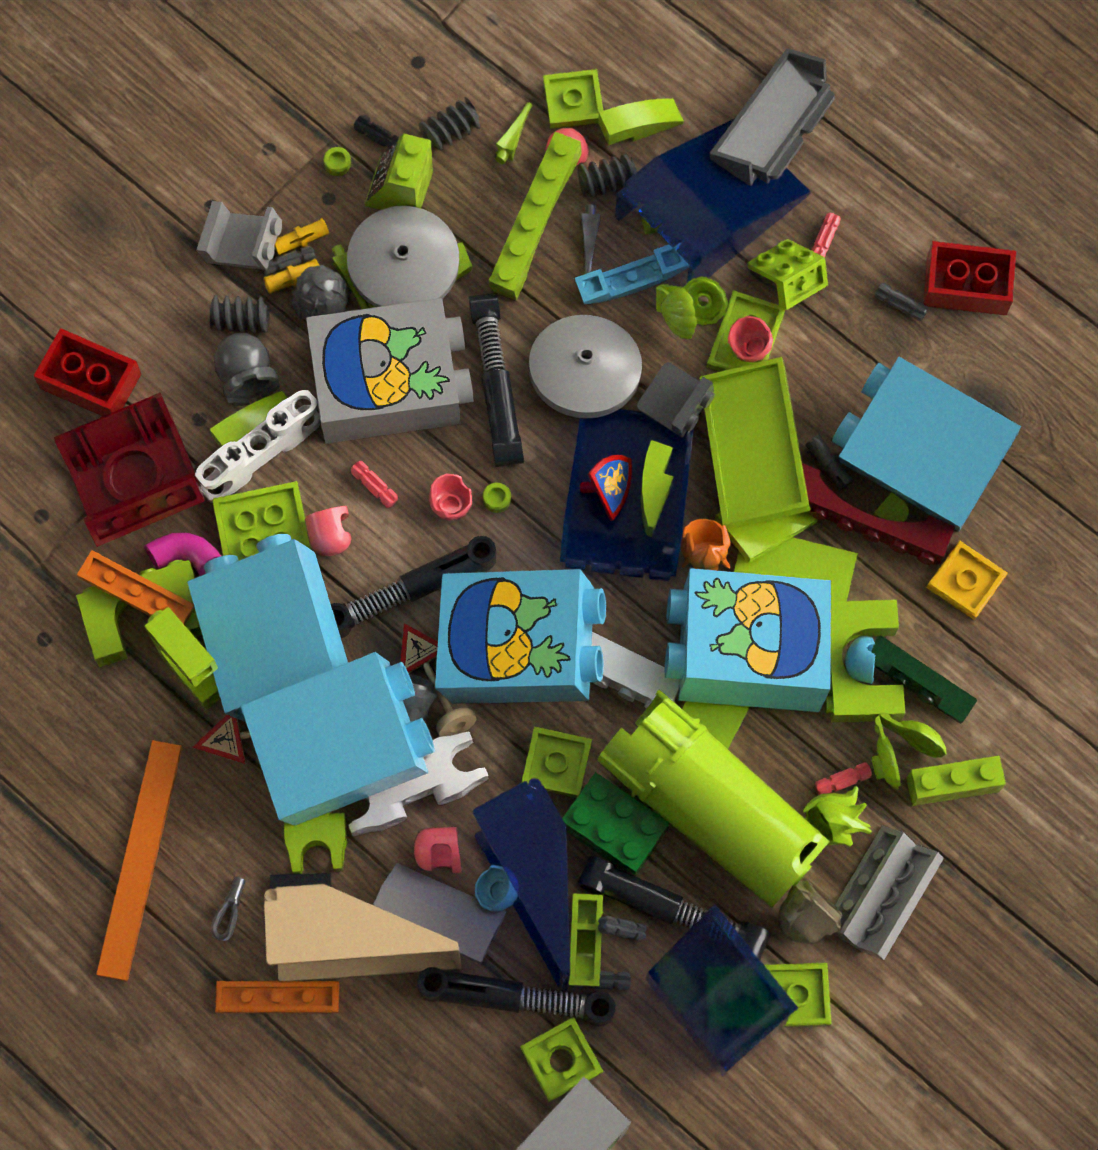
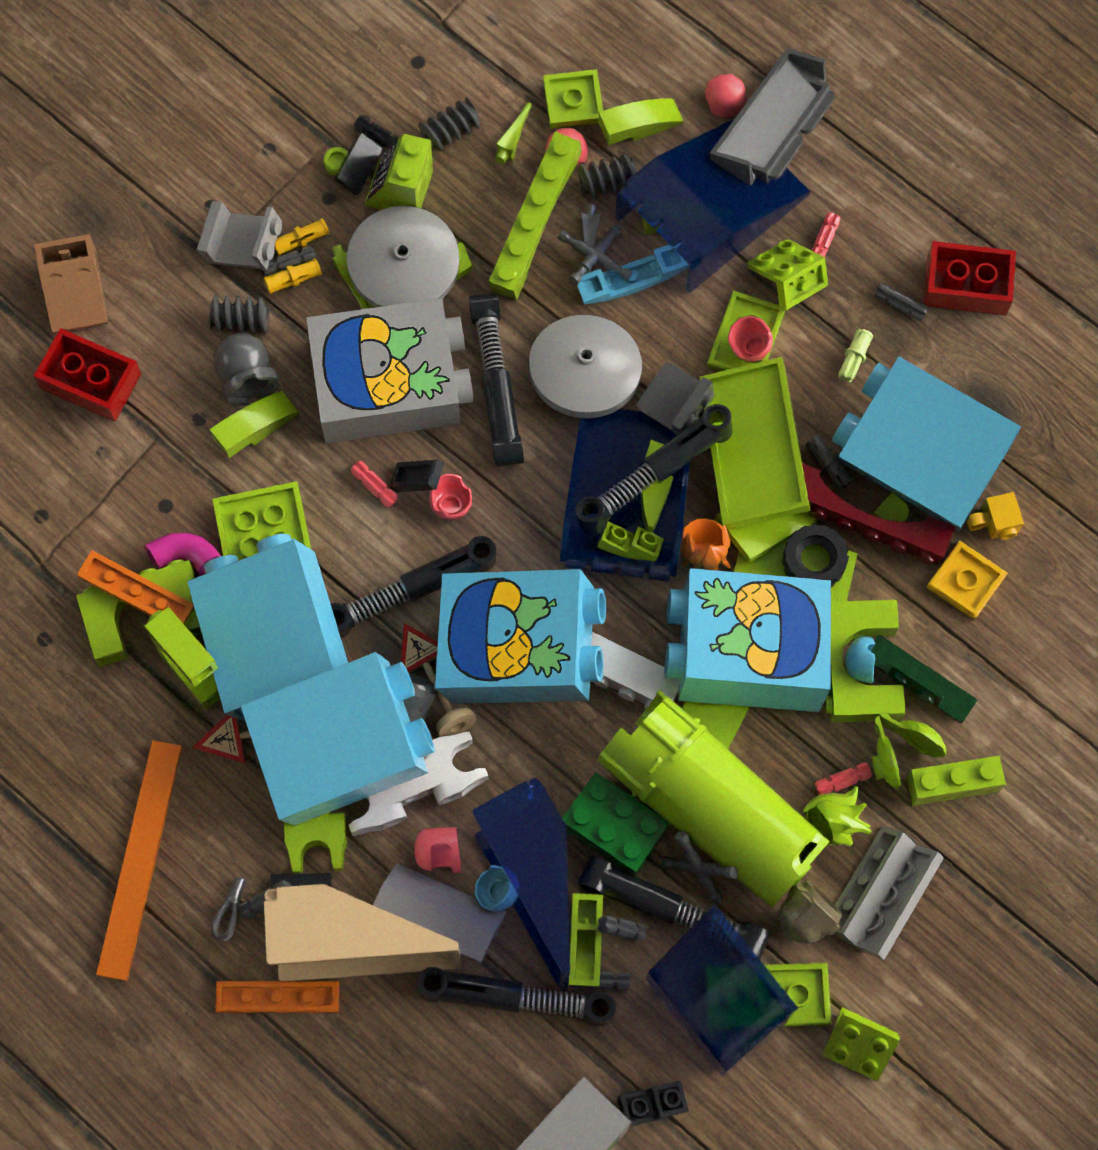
dark red panel [54,392,205,547] -> none
white piece [195,390,321,503] -> none
dark grey helmet [292,265,352,319] -> none
coral helmet [304,506,351,556] -> none
lime tile [482,482,511,513] -> none
lime piece [520,1017,603,1103] -> none
lime plate [521,726,592,798] -> none
shield [580,455,632,521] -> none
lime animal [656,276,728,339] -> none
none -> medium nougat slope [34,234,109,334]
none -> dark grey axle [238,880,291,919]
none -> black tile [333,133,383,195]
none -> black tile [390,460,444,493]
none -> dark grey piece [557,226,633,286]
none -> black piece [575,404,733,535]
none -> lime slope [597,521,664,561]
none -> black slope [617,1081,689,1127]
none -> dark grey piece [662,831,738,904]
none -> coral hair [705,74,746,118]
none -> black tyre [782,524,849,587]
none -> lime bracket [822,1007,900,1081]
none -> yellowish green axle [838,329,873,383]
none -> yellow brick [966,492,1024,540]

